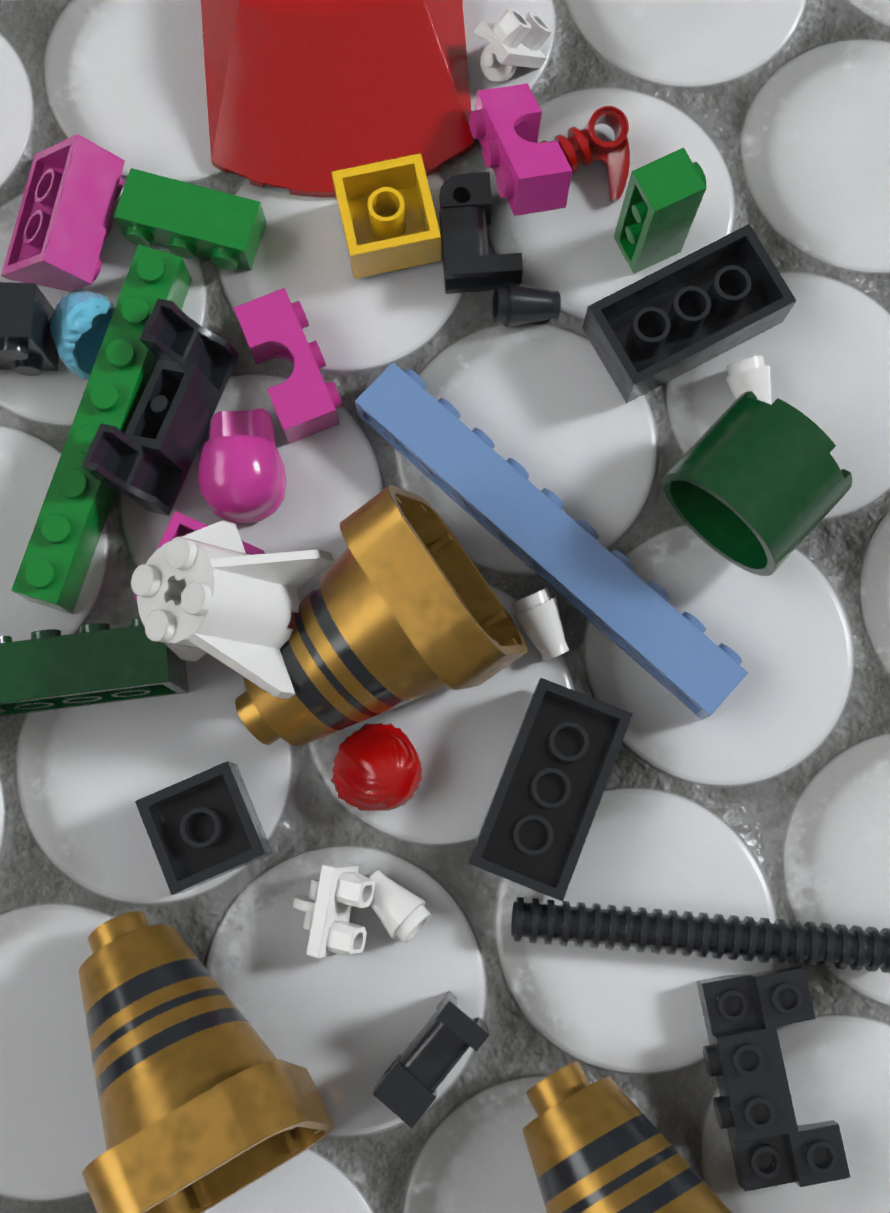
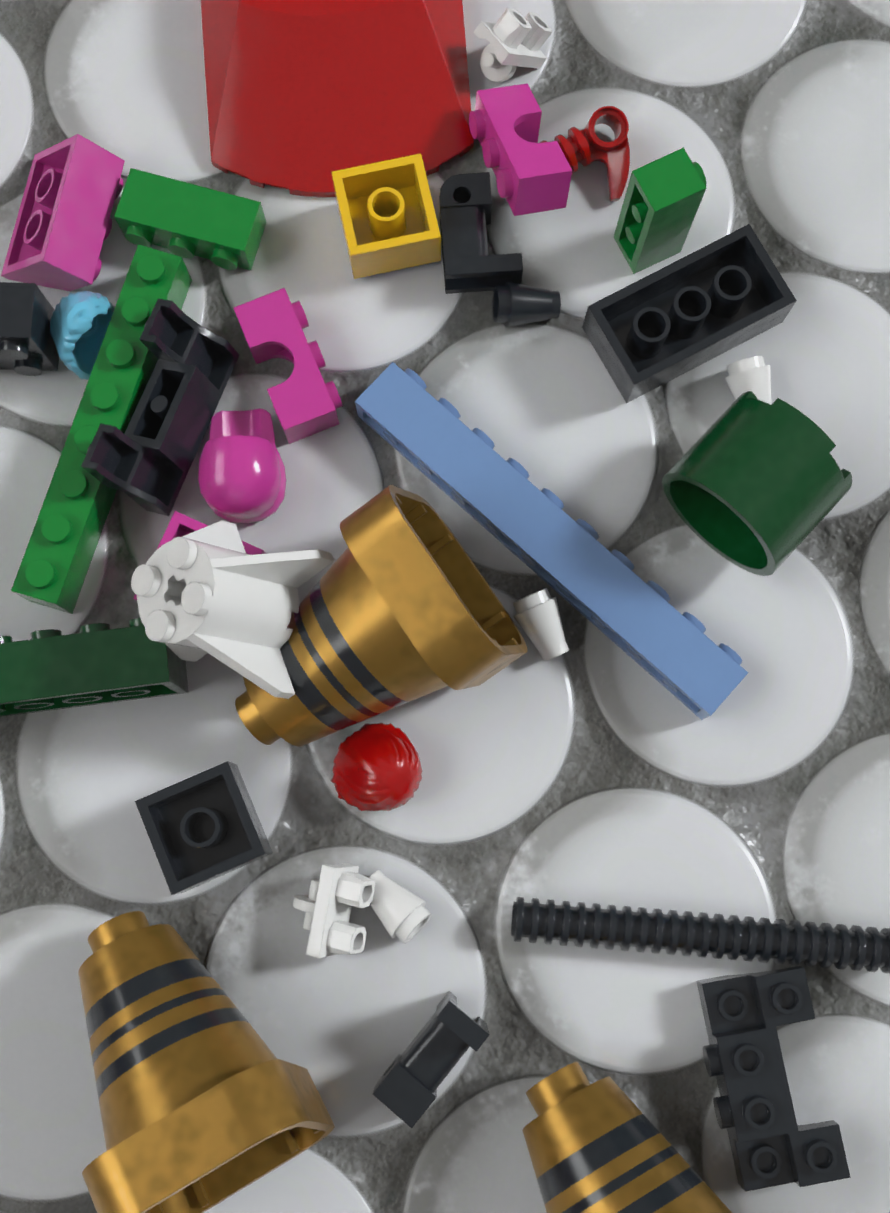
black brick [467,678,633,902] -> none

